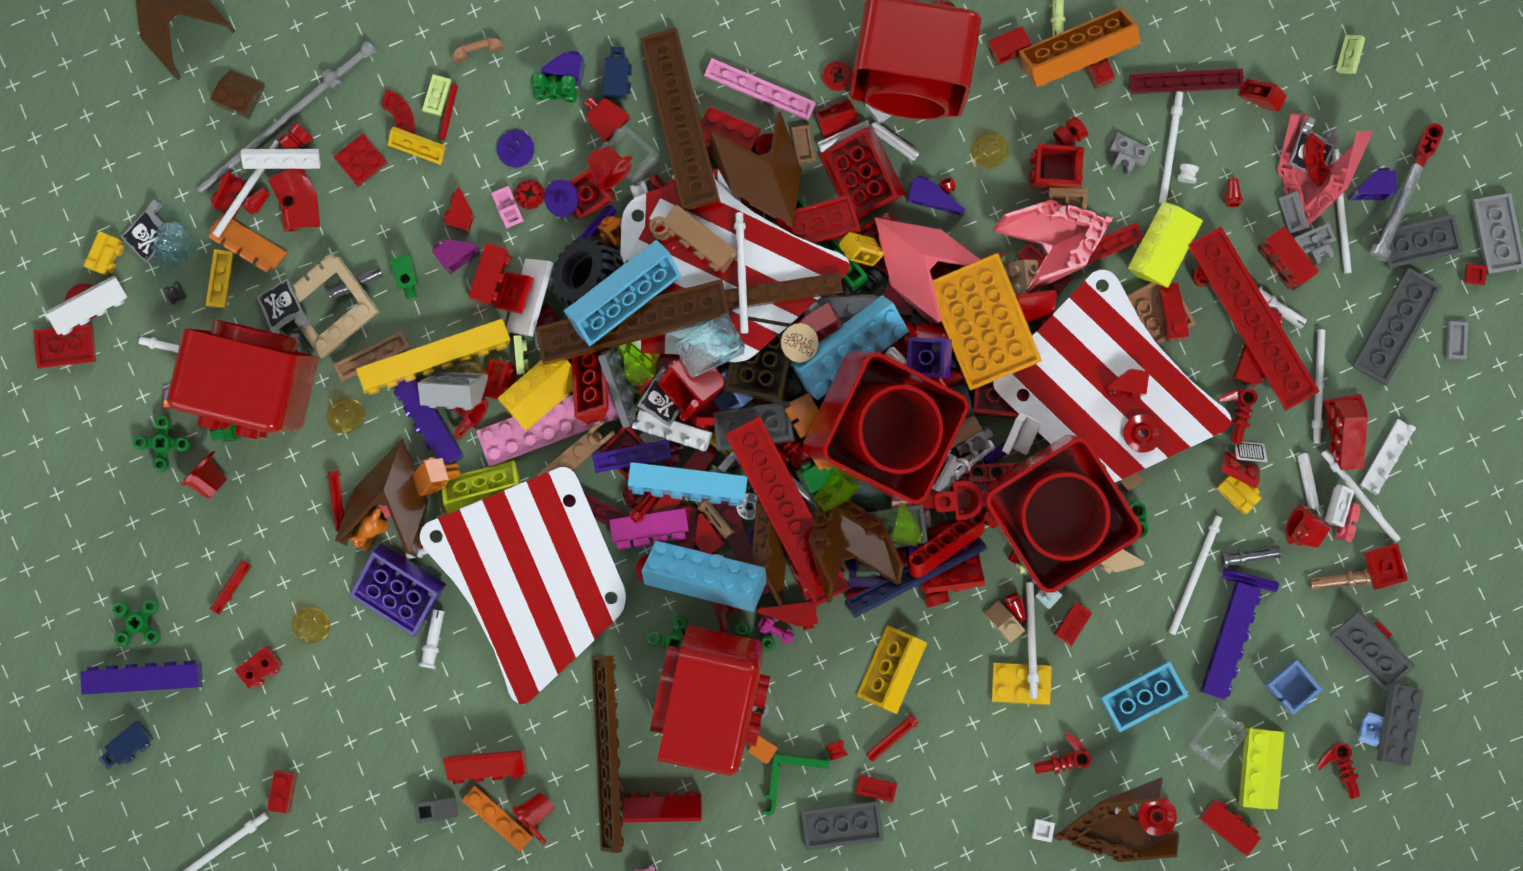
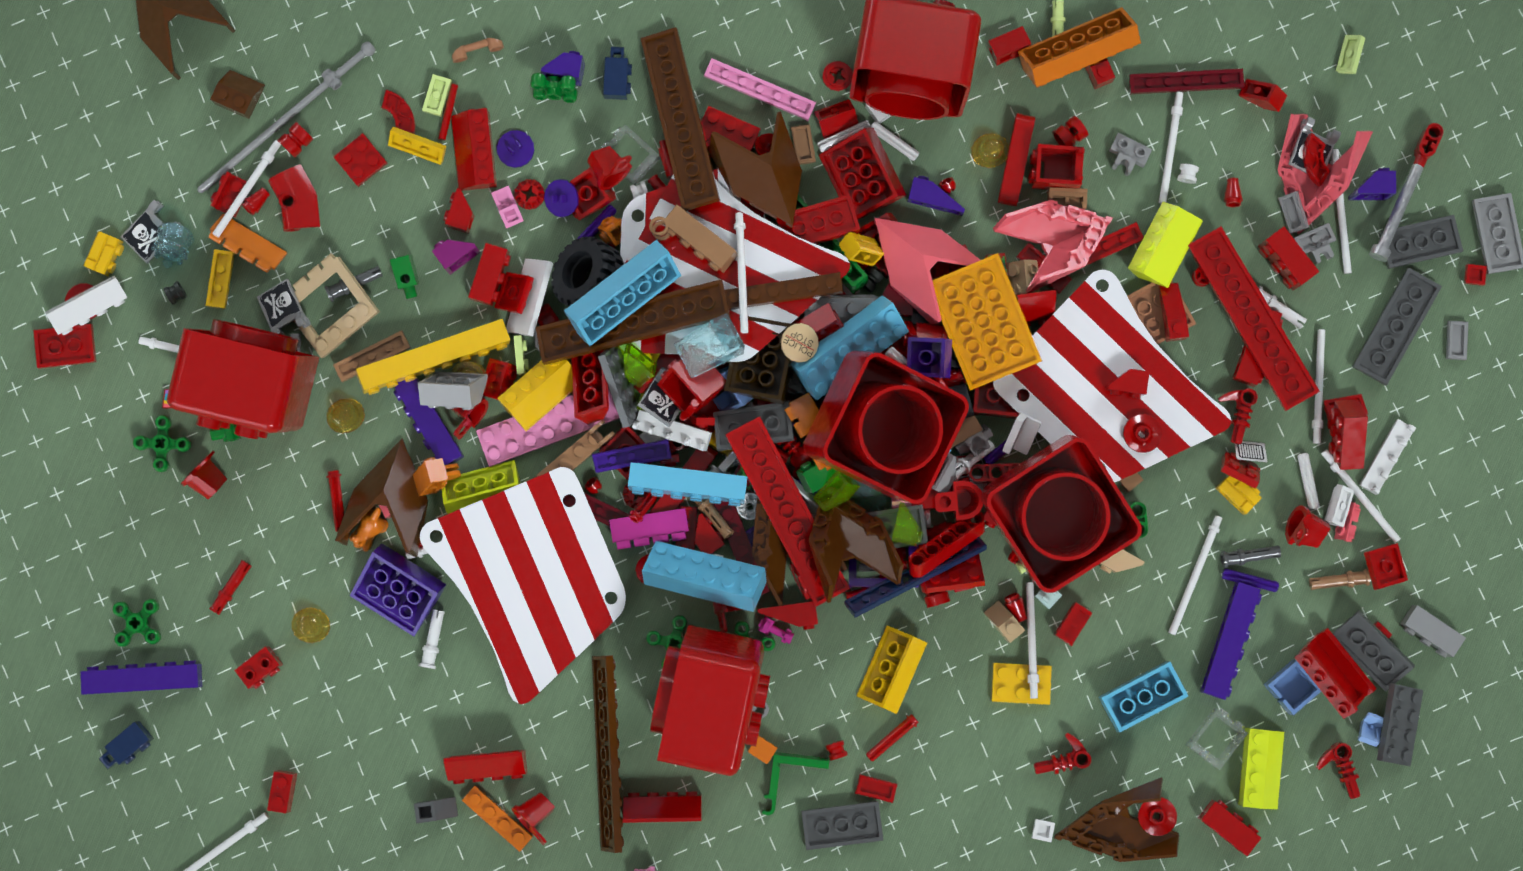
white plate [241,149,321,169] -> none
red torso [584,97,630,144] -> none
none -> red slope [451,108,497,191]
none -> red hinge [585,477,602,494]
none -> red cylinder [658,140,673,179]
none -> red beam [998,113,1035,207]
none -> red panel [1294,628,1377,719]
none -> light grey brick [1400,605,1466,658]

